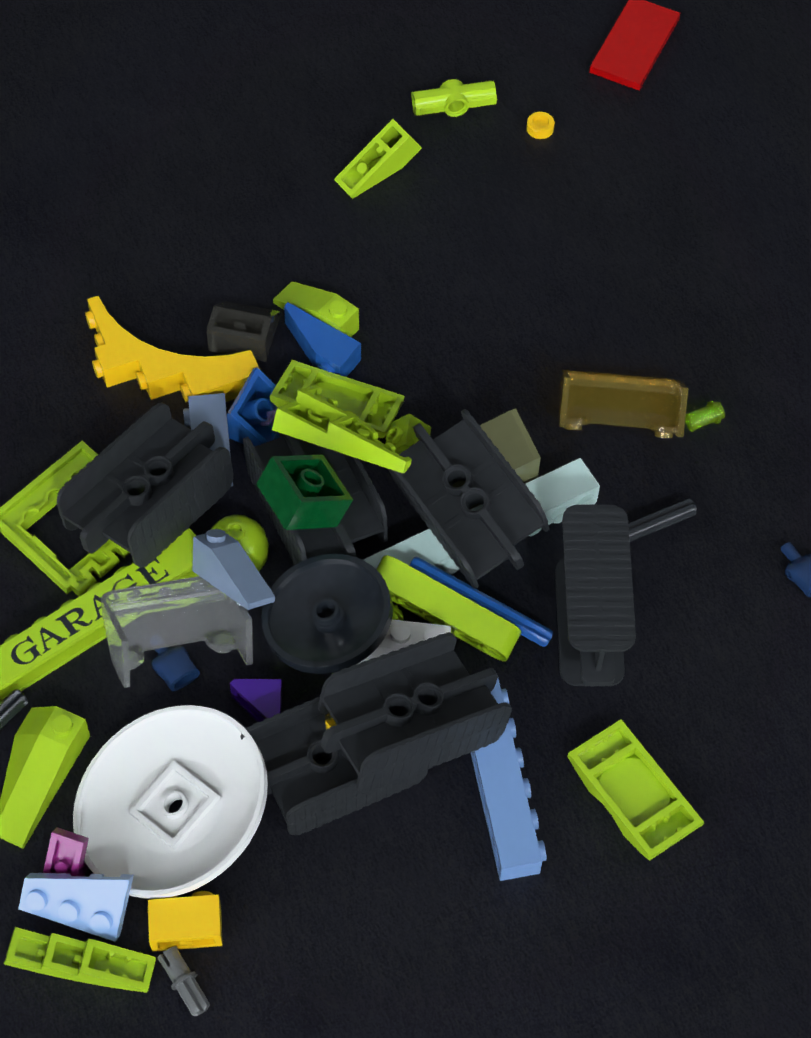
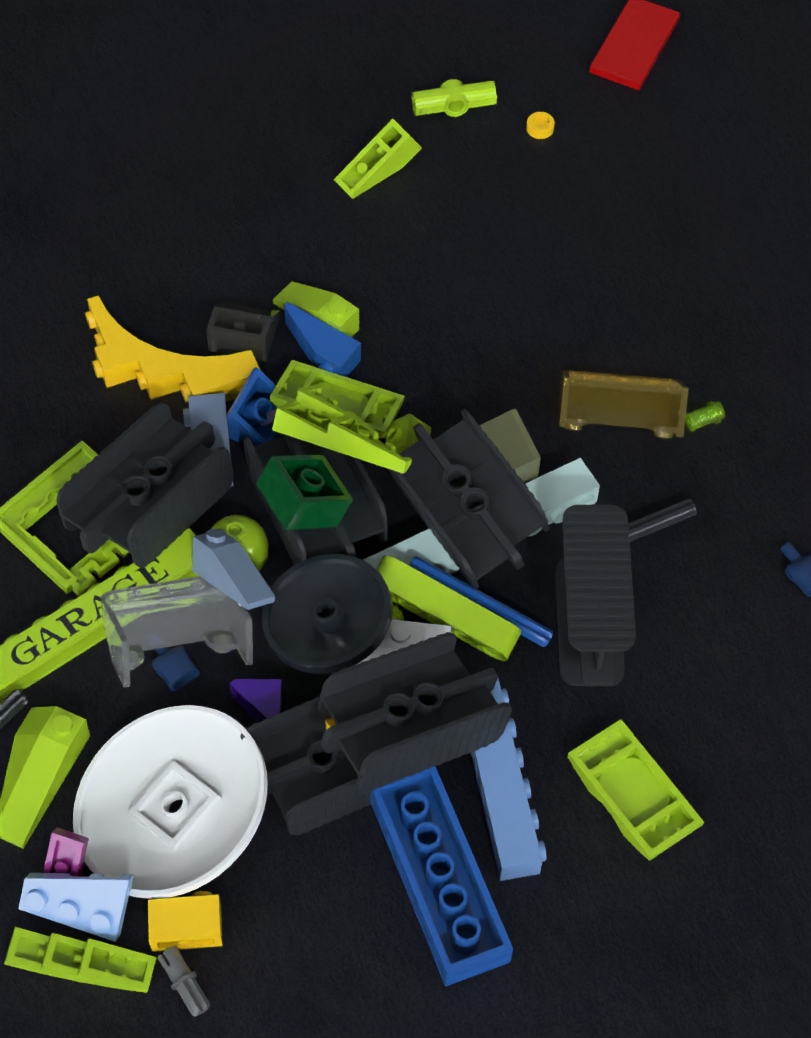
none -> blue brick [370,766,513,987]

